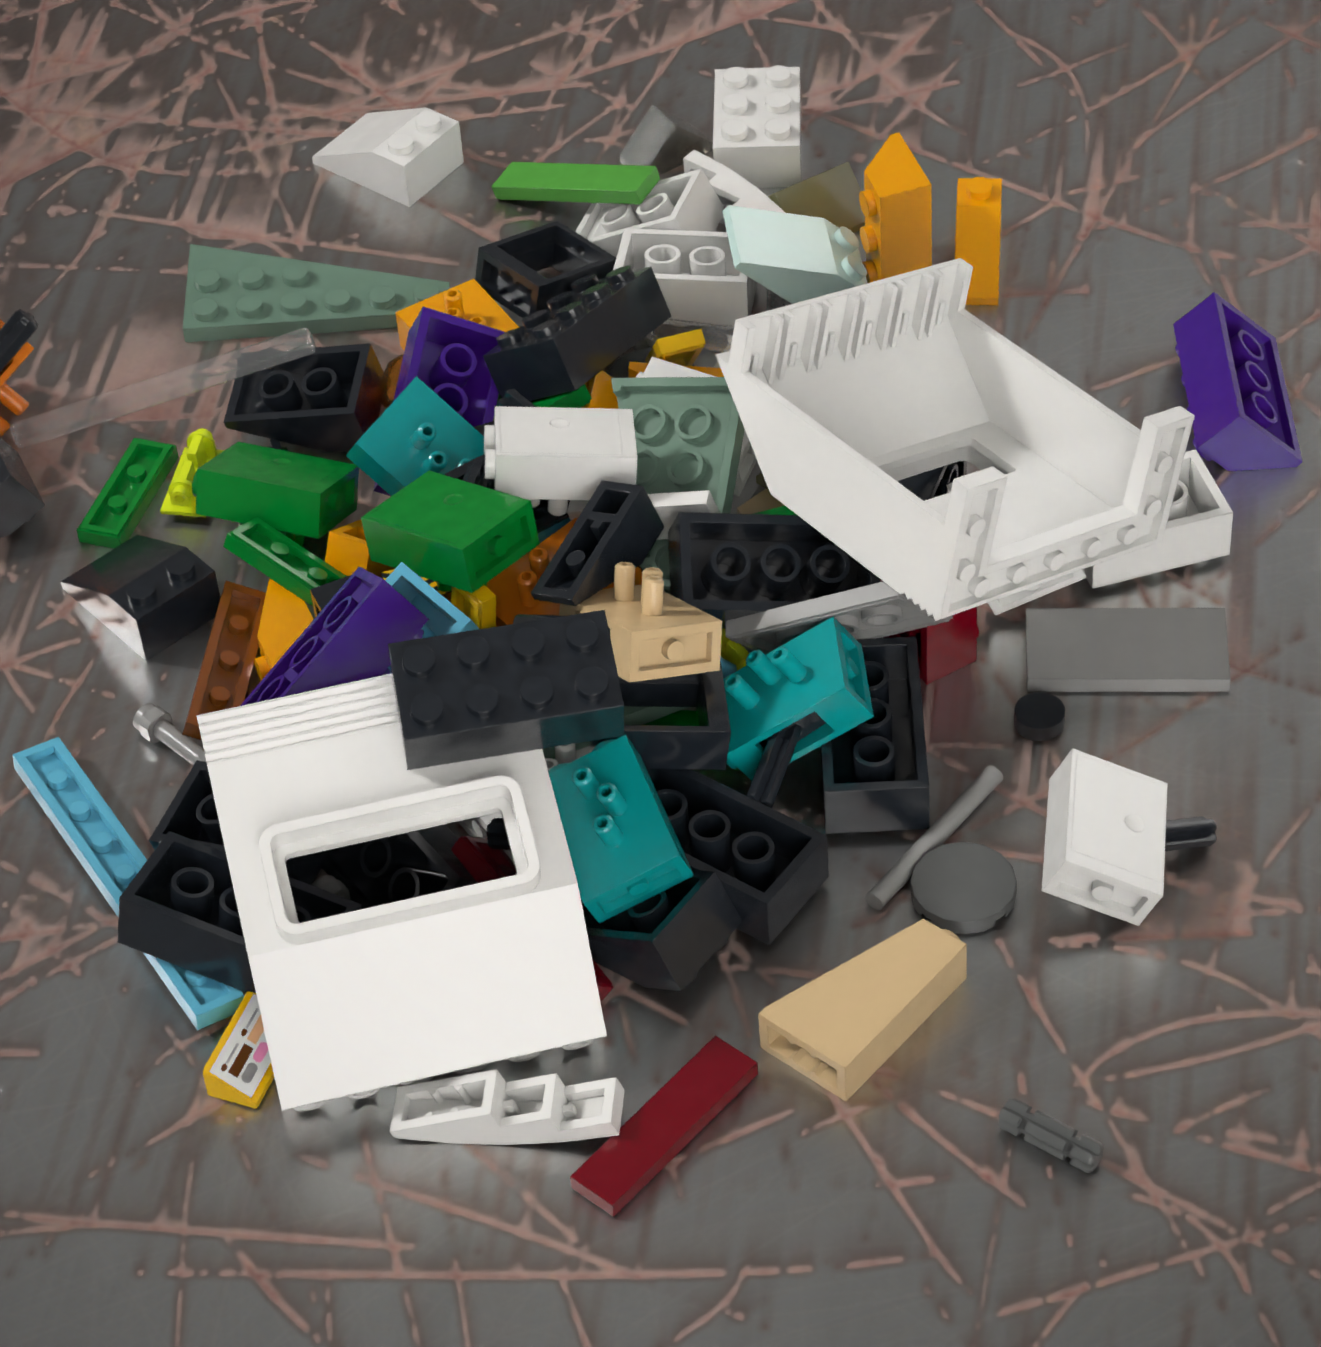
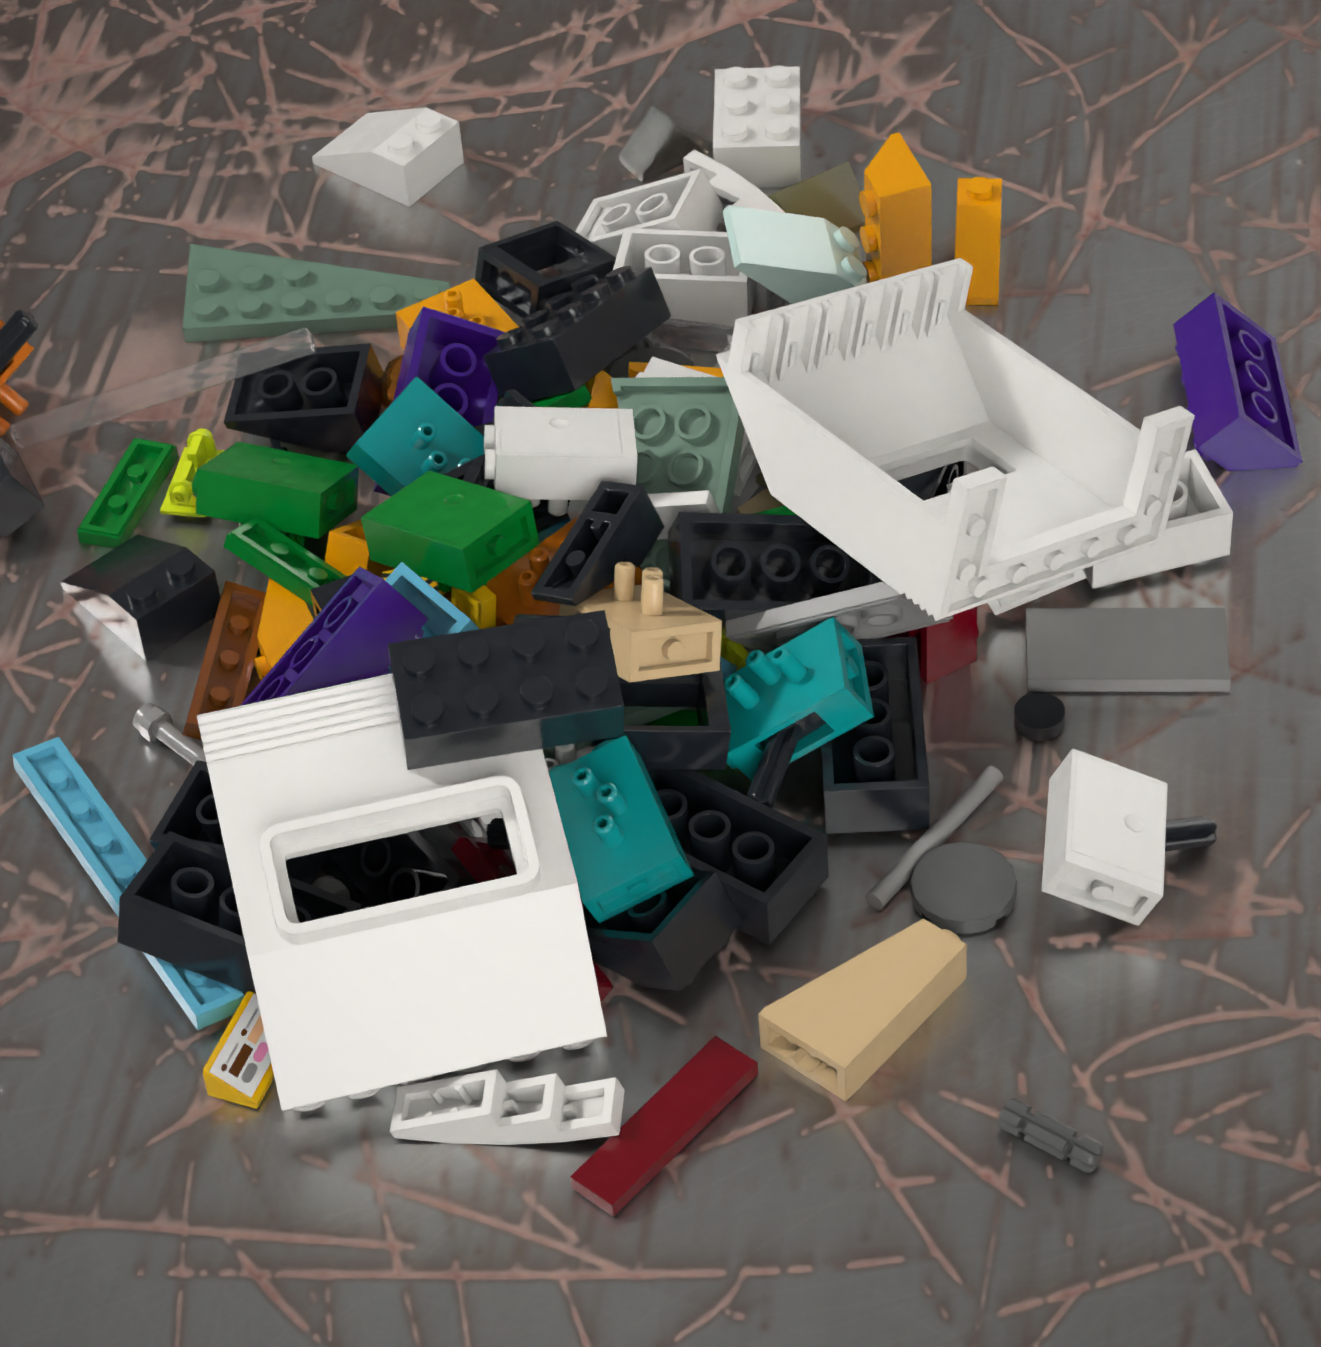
bright green tile [491,162,660,205] -> none
yellow tile [645,328,706,366] -> none

